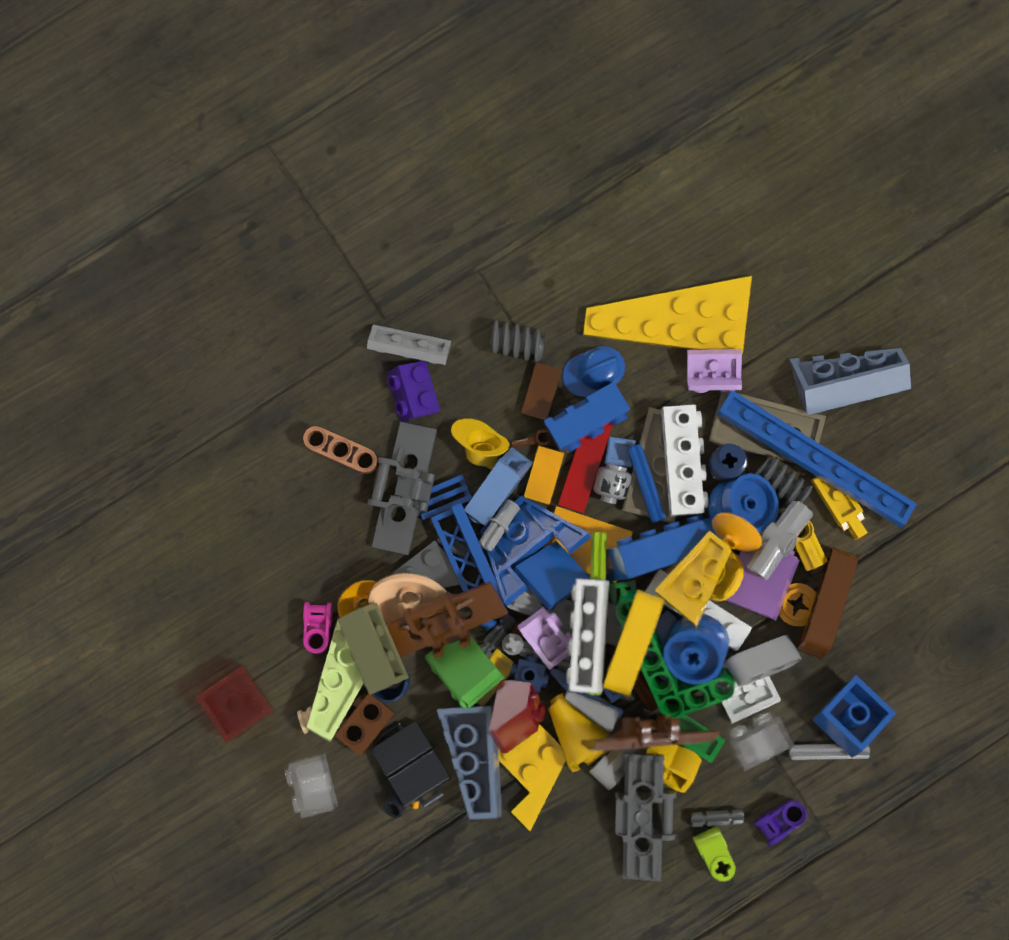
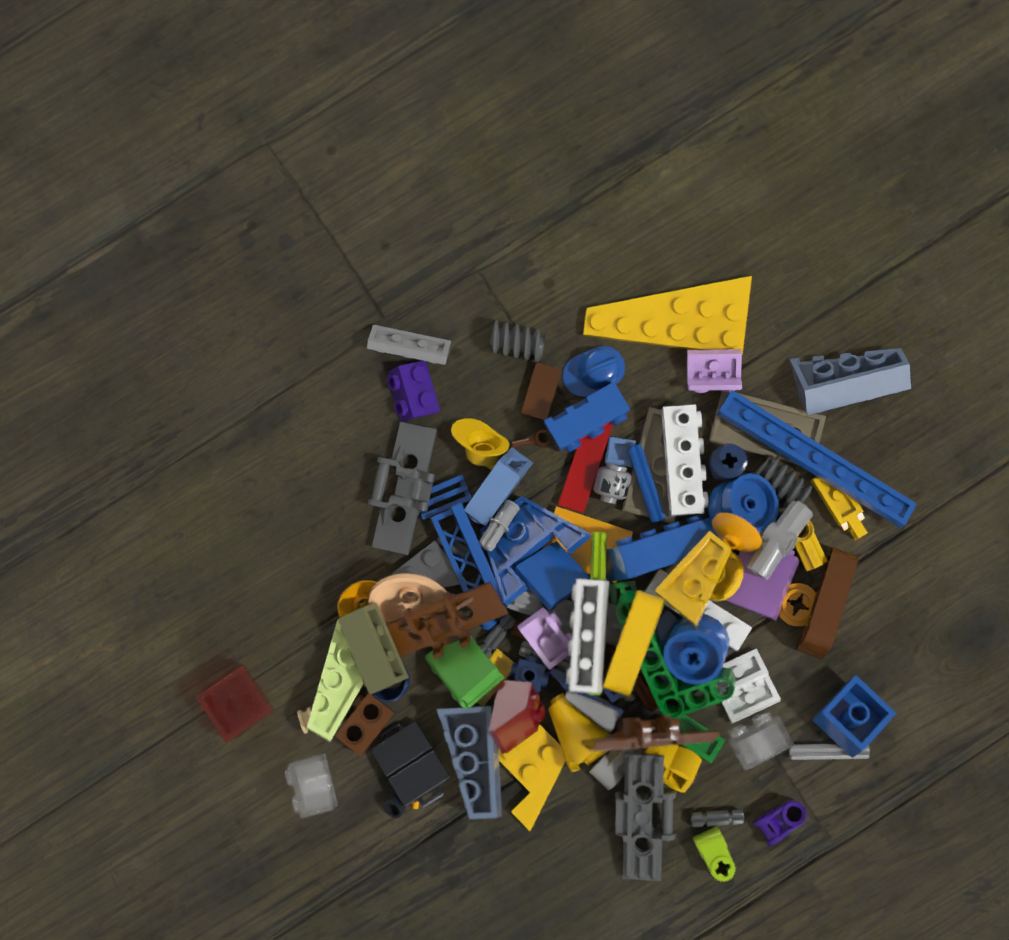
nougat beam [303,426,378,474] -> none
dark pink piece [303,602,333,654] -> none
light grey axle [502,633,524,655] -> none
light orange tile [524,446,564,505] -> none
light grey beam [725,635,802,687] -> none

